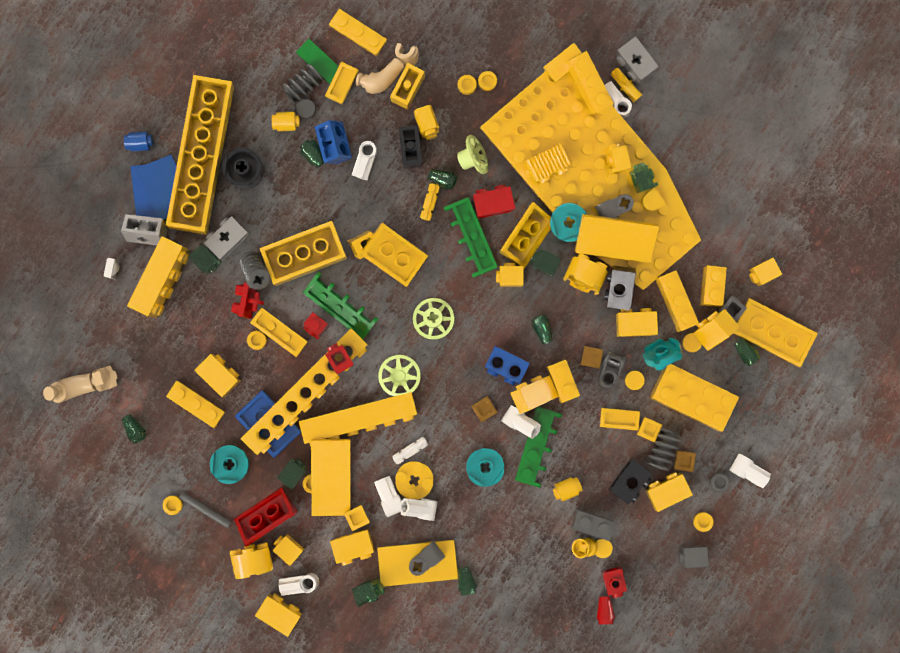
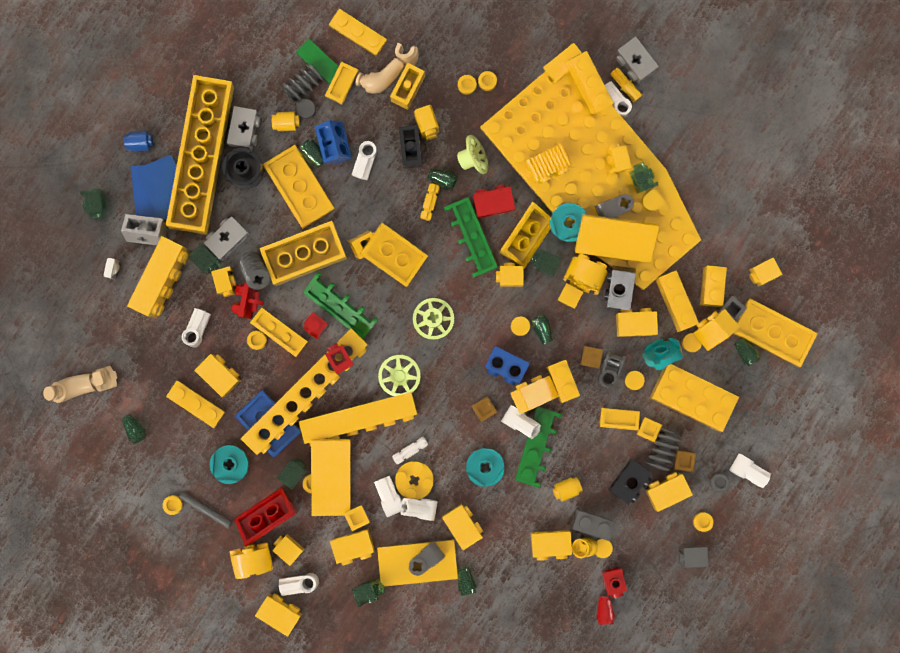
none -> clear green brick [80,189,107,219]
none -> white piece [182,308,211,347]
none -> yellow brick [211,266,237,297]
none -> light grey brick [227,106,261,150]
none -> yellow tile [263,145,335,229]
none -> yellow brick [442,503,484,550]
none -> yellow tile [511,317,530,336]
none -> yellow brick [531,530,572,561]
none -> yellow tile [558,283,583,309]

